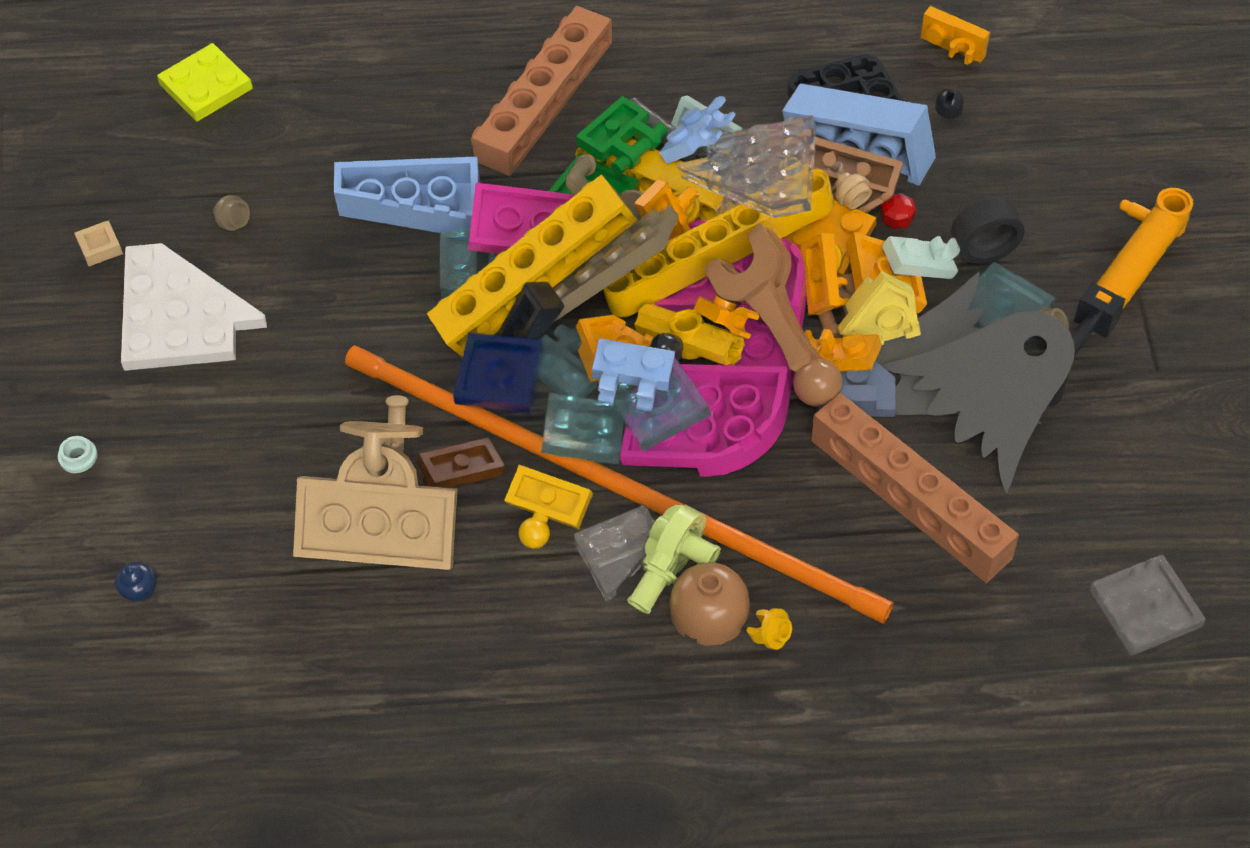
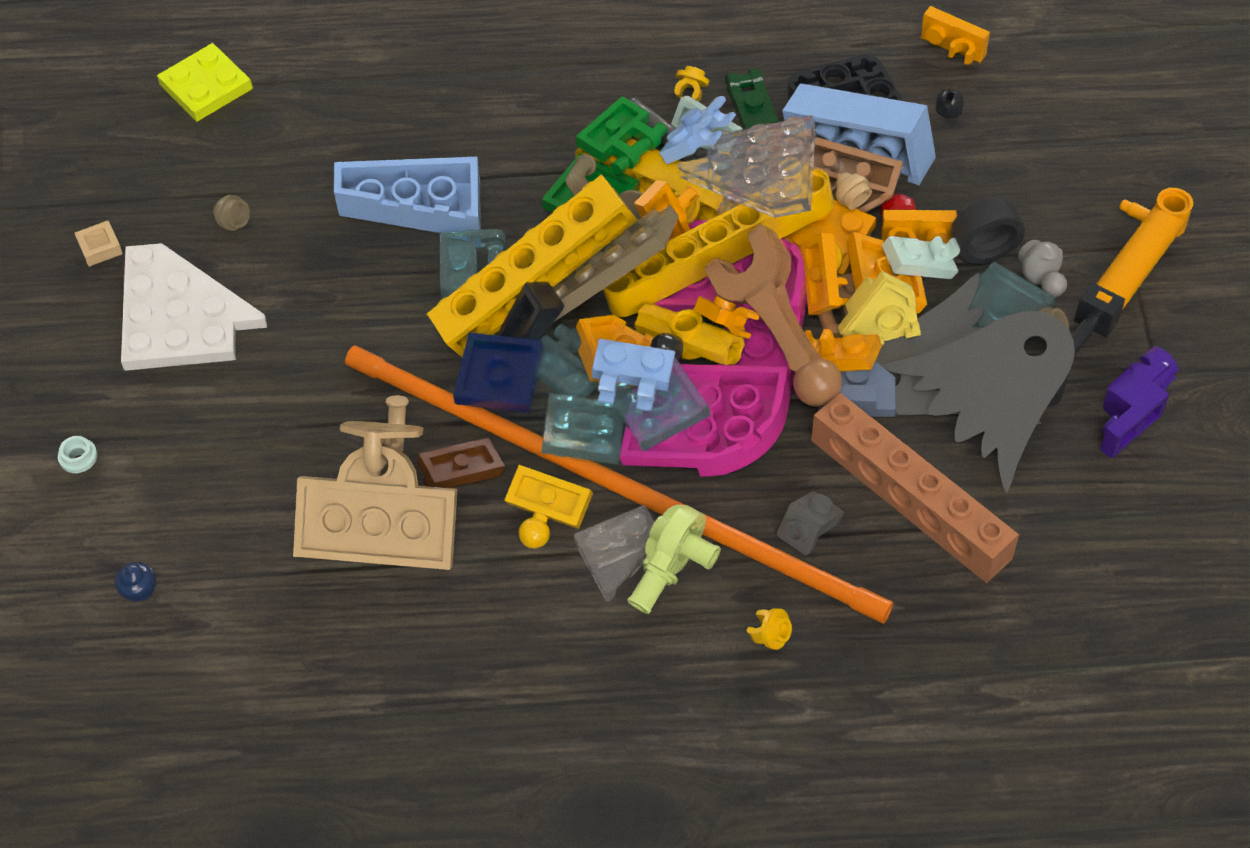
dark pink plate [468,183,575,254] -> none
nougat brick [471,5,612,176] -> none
medium nougat cylinder [669,562,750,646] -> none
clear plate [1090,554,1206,656] -> none
none -> yellow plate [674,66,710,102]
none -> dark green plate [725,68,782,153]
none -> dark grey bracket [777,491,844,555]
none -> light orange plate [881,210,957,244]
none -> light grey animal [1018,240,1067,297]
none -> dark purple plate [1100,346,1179,459]

